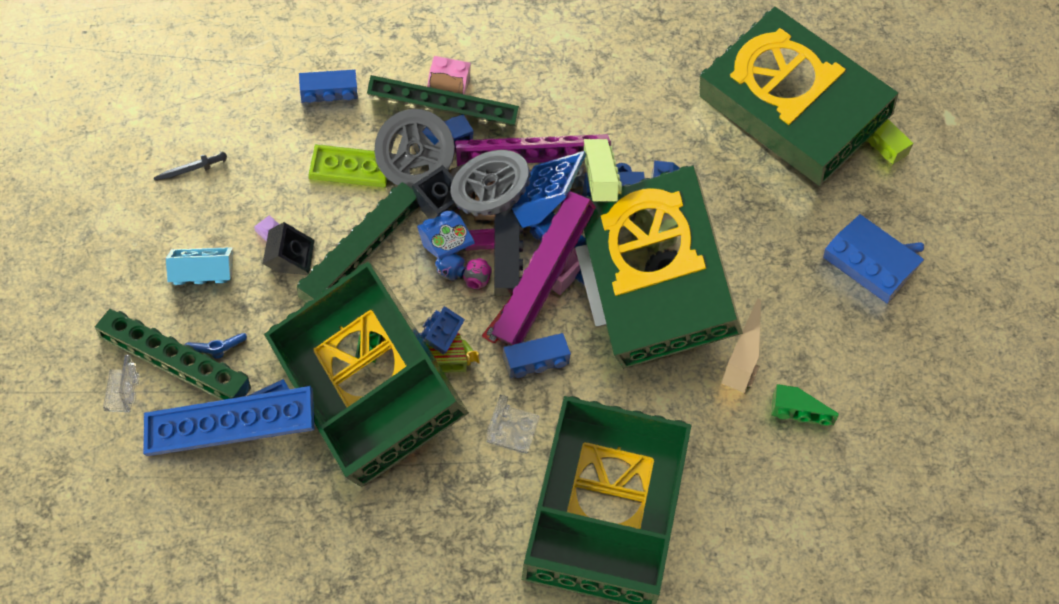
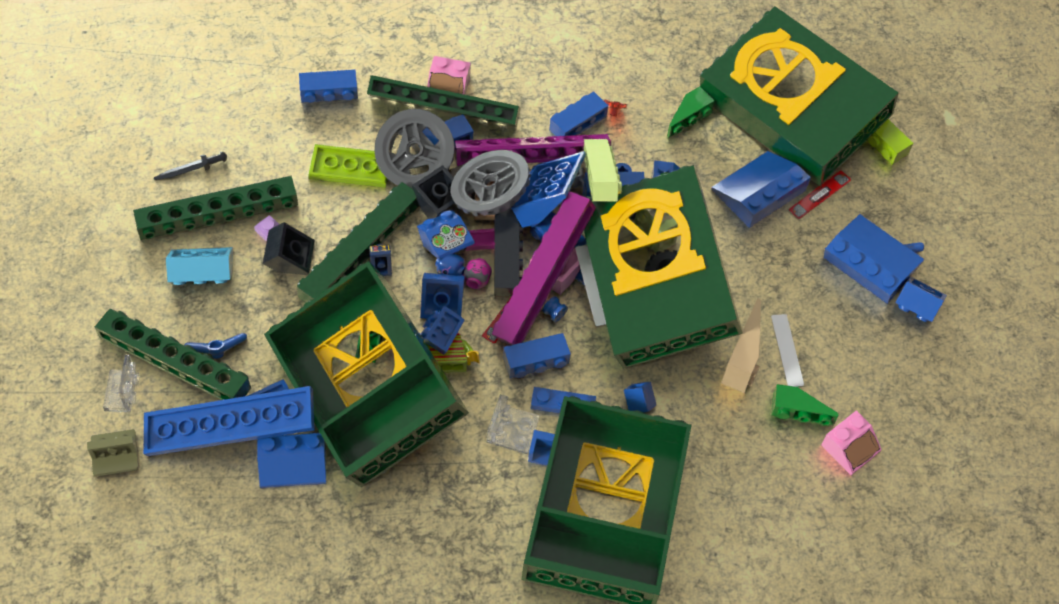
none -> olive bracket [87,429,138,477]
none -> dark green brick [133,175,298,240]
none -> blue slope [257,433,326,488]
none -> dark blue slope [369,244,392,276]
none -> blue slope [420,273,465,319]
none -> blue panel [528,430,555,466]
none -> blue plate [531,387,596,413]
none -> blue wheel [542,296,568,322]
none -> blue brick [549,91,608,136]
none -> clear red plant [604,99,627,117]
none -> blue panel [624,381,656,412]
none -> green slope [667,86,714,138]
none -> blue slope [711,151,811,228]
none -> white sticker [771,314,804,387]
none -> sticker [789,171,851,219]
none -> bright pink slope [821,411,882,476]
none -> blue slope [895,277,947,322]

